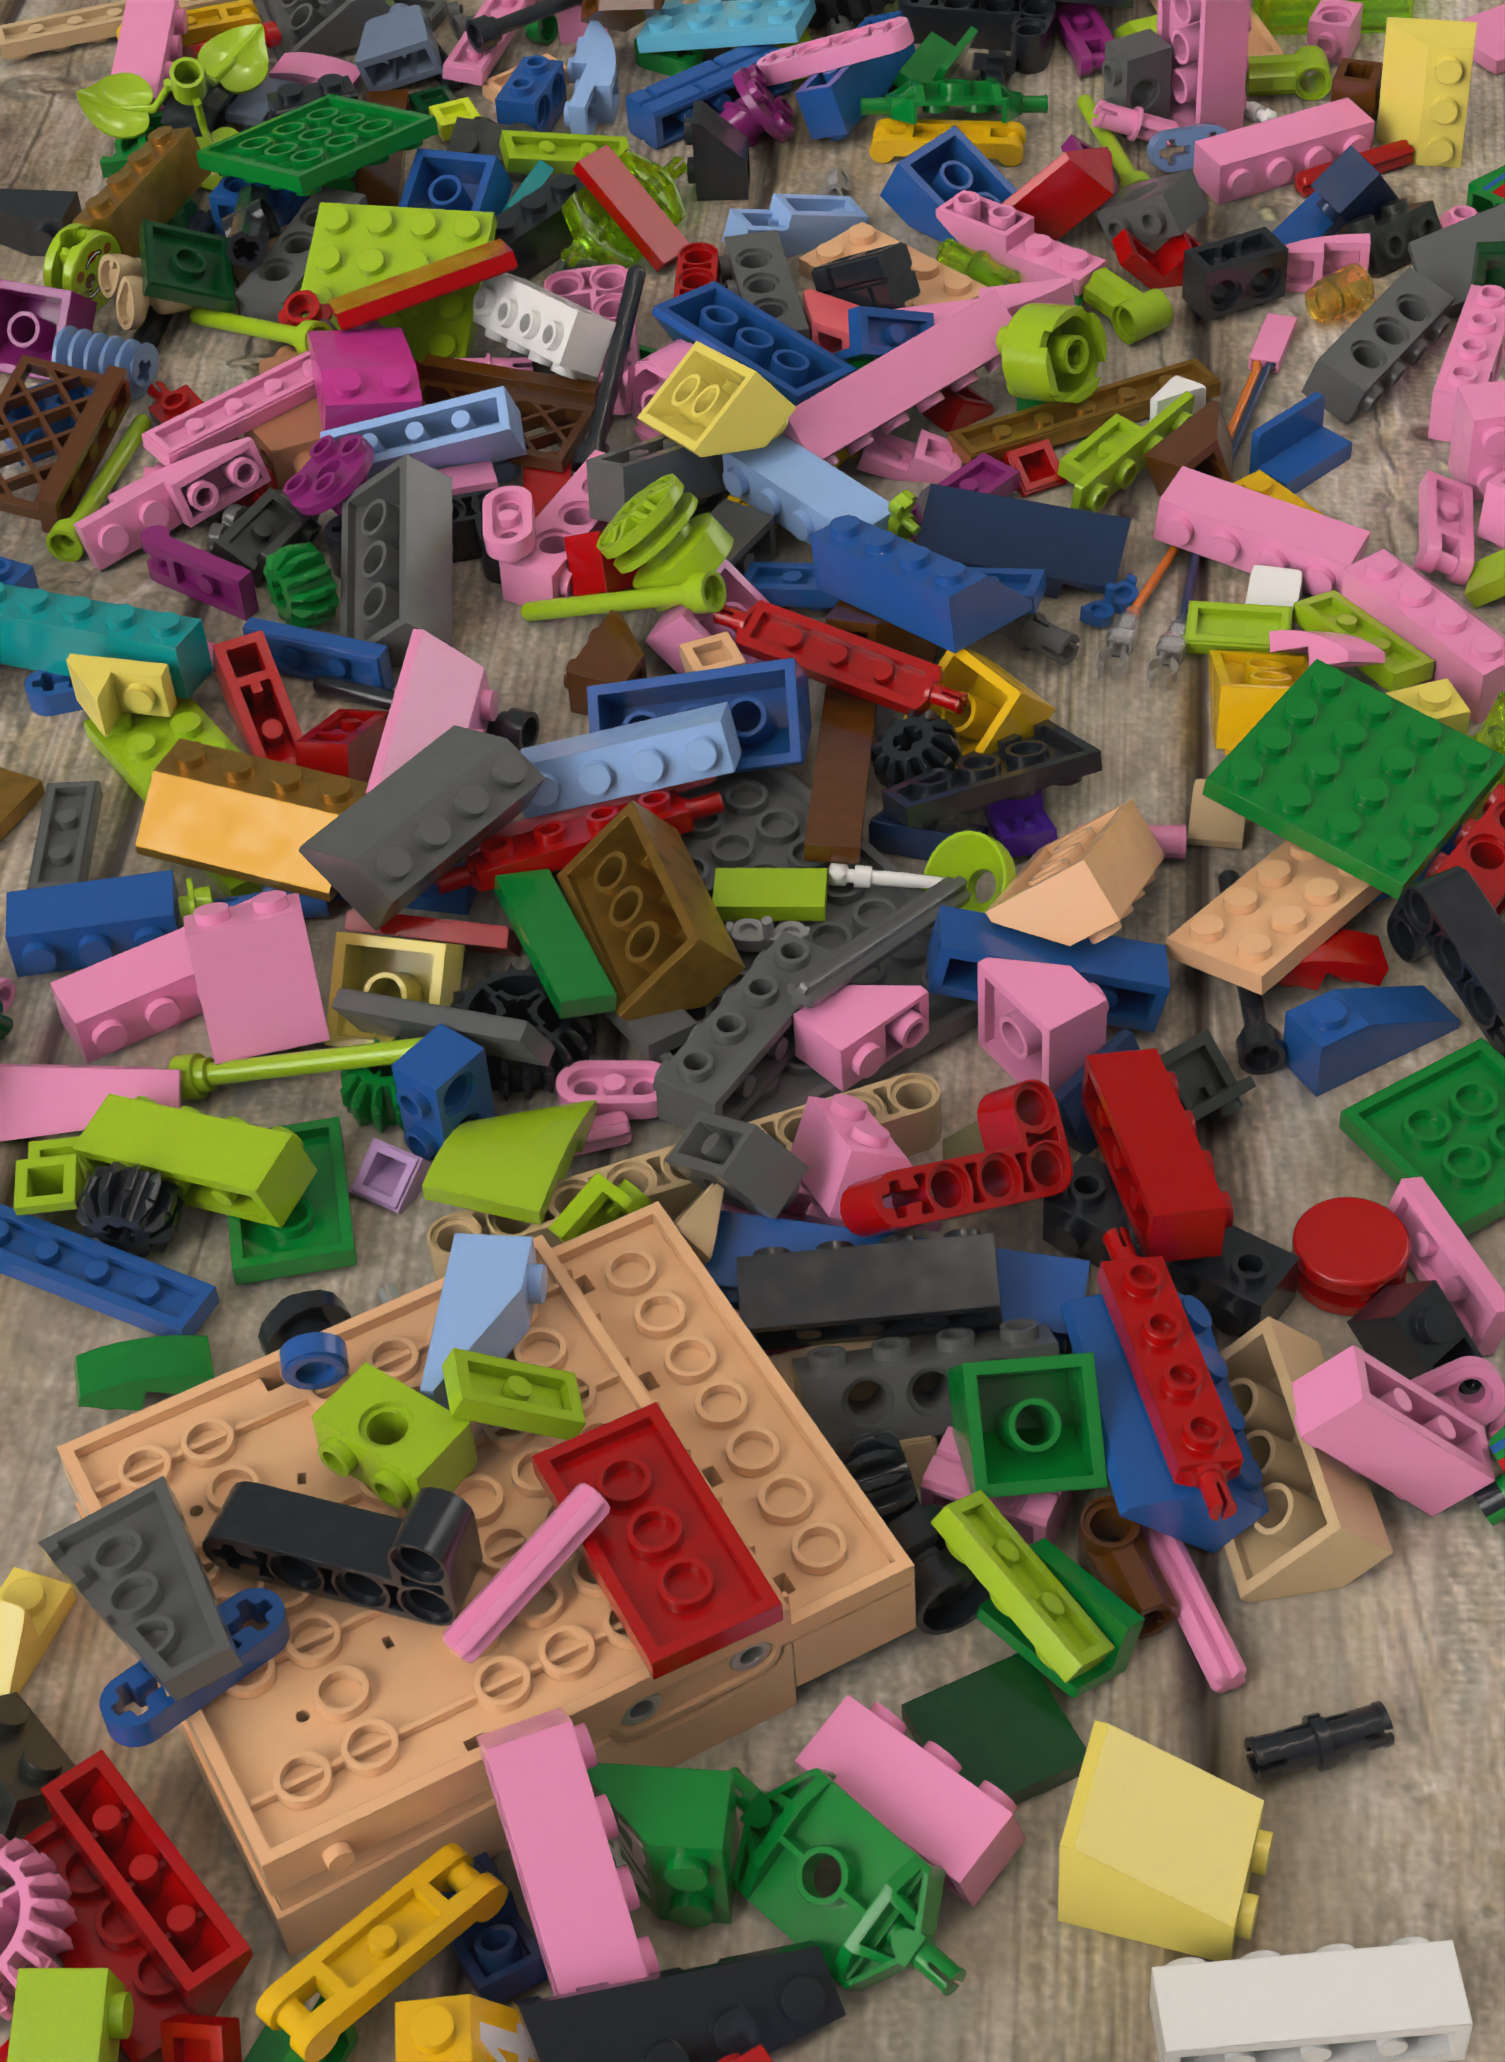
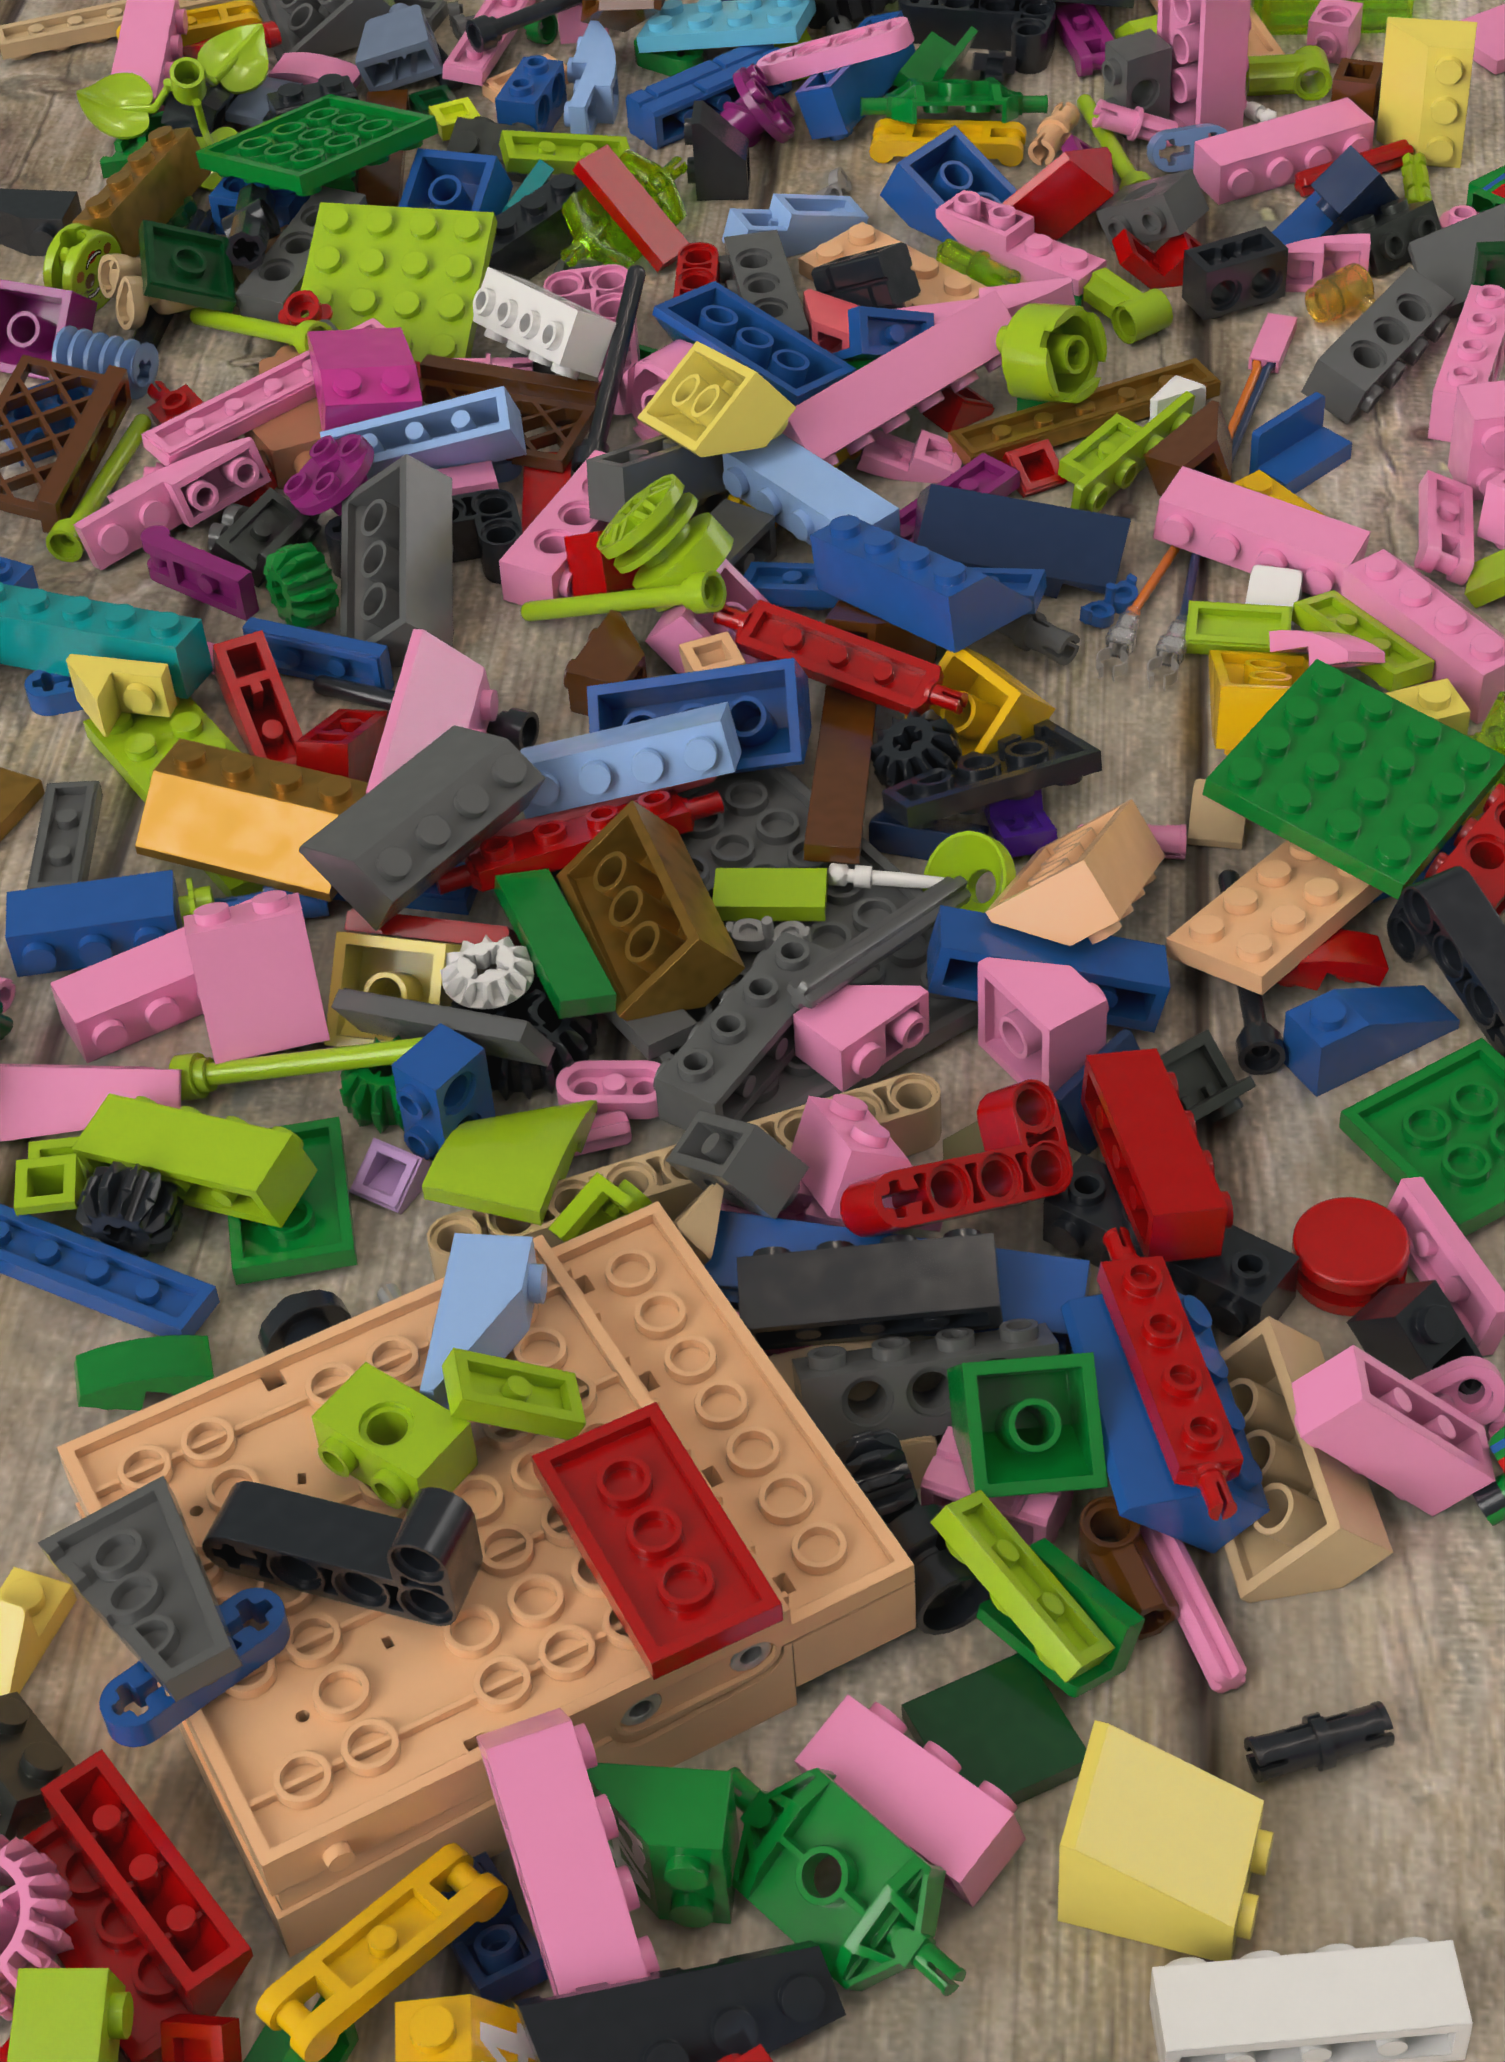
blue tile [279,1332,349,1390] -> none
red tile [328,238,518,331] -> none
bright pink axle [442,1482,610,1663] -> none
bright pink plate [482,486,536,563] -> none
lime piece [887,489,921,542] -> none
none -> white gear [440,935,534,1009]
none -> light nougat pin [1028,102,1080,166]
none -> lime axle [1401,152,1432,204]

